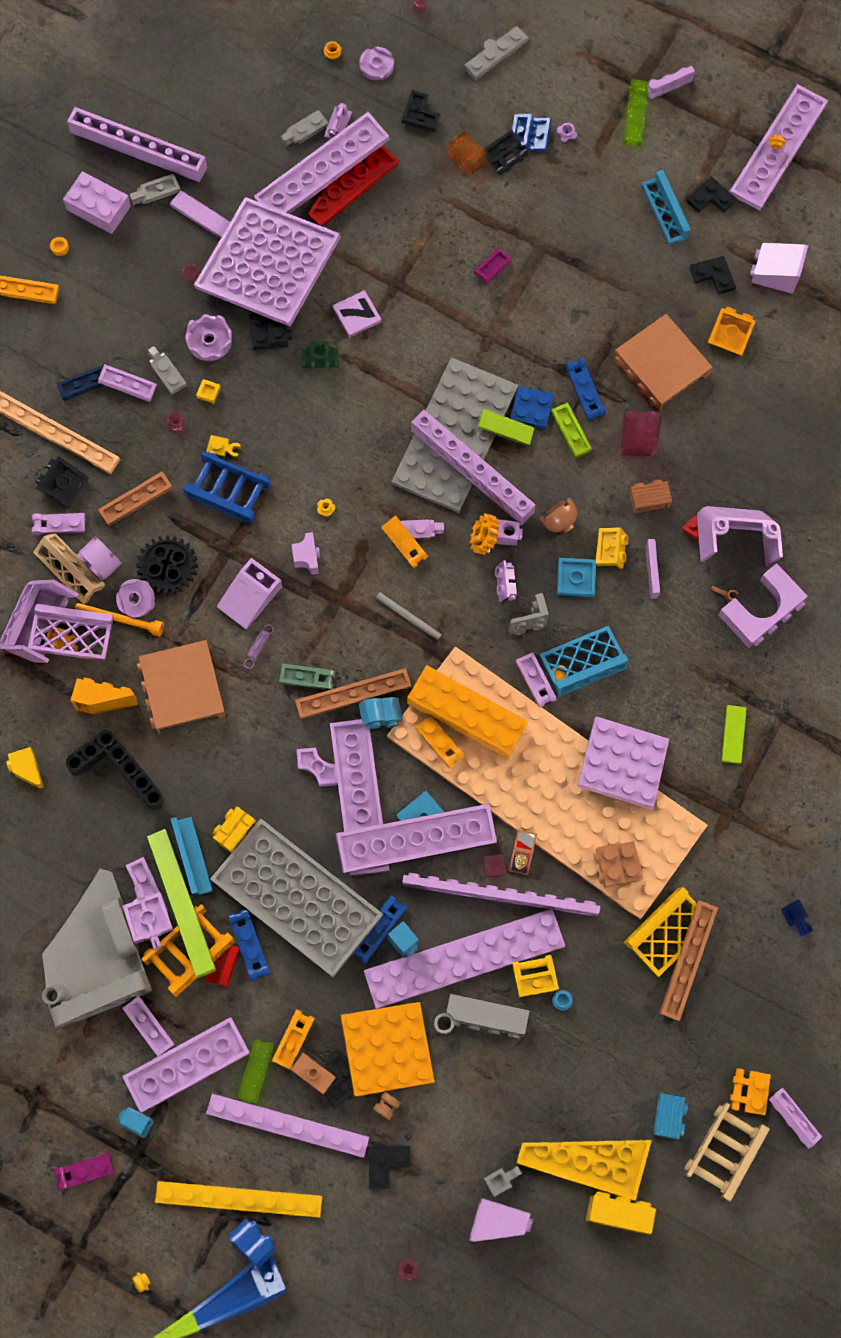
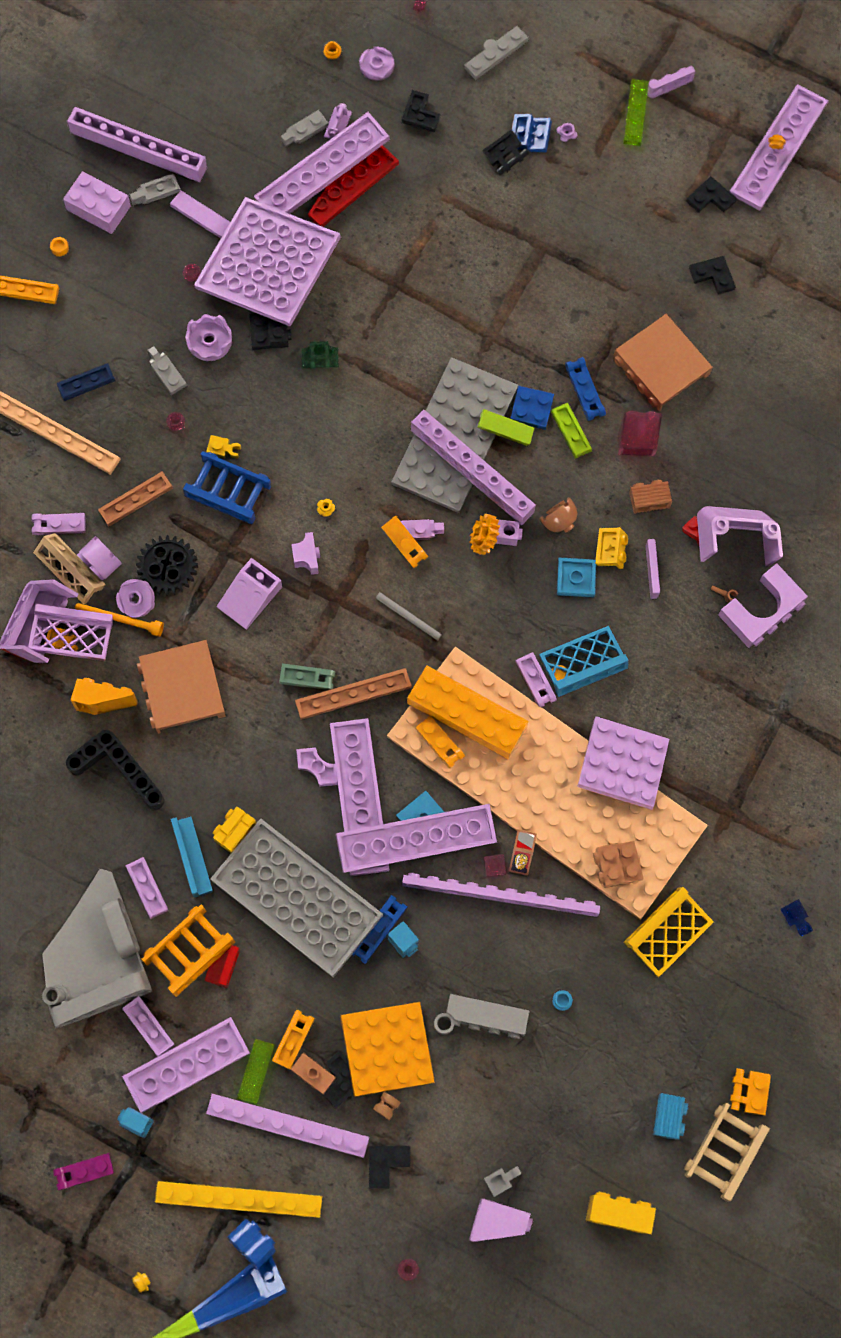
yellow slope [6,747,44,789] -> none
black plate [35,456,90,509] -> none
lavender tile [98,364,157,402] -> none
lavender plate [123,885,173,950] -> none
lime tile [147,829,216,978] -> none
yellow plate [196,379,221,404] -> none
blue plate [228,908,271,982] -> none
lavender piece [244,625,273,669] -> none
lavender tile [332,290,382,338] -> none
dark azure brick [359,697,403,729] -> none
lavender plate [364,909,565,1009] -> none
clear orange brick [447,131,487,174] -> none
magenta plate [474,248,512,285] -> none
lavender hinge [495,560,517,602] -> none
light grey bracket [509,593,549,635] -> none
yellow plate [512,955,559,998] -> none
yellow wing [516,1140,652,1201] -> none
dark azure fence [641,170,691,245] -> none
nougat plate [659,901,718,1021] -> none
light orange plate [708,307,756,356] -> none
lime tile [721,705,747,765] -> none
slope [750,243,808,294] -> none
lavender plate [769,1088,822,1149] -> none

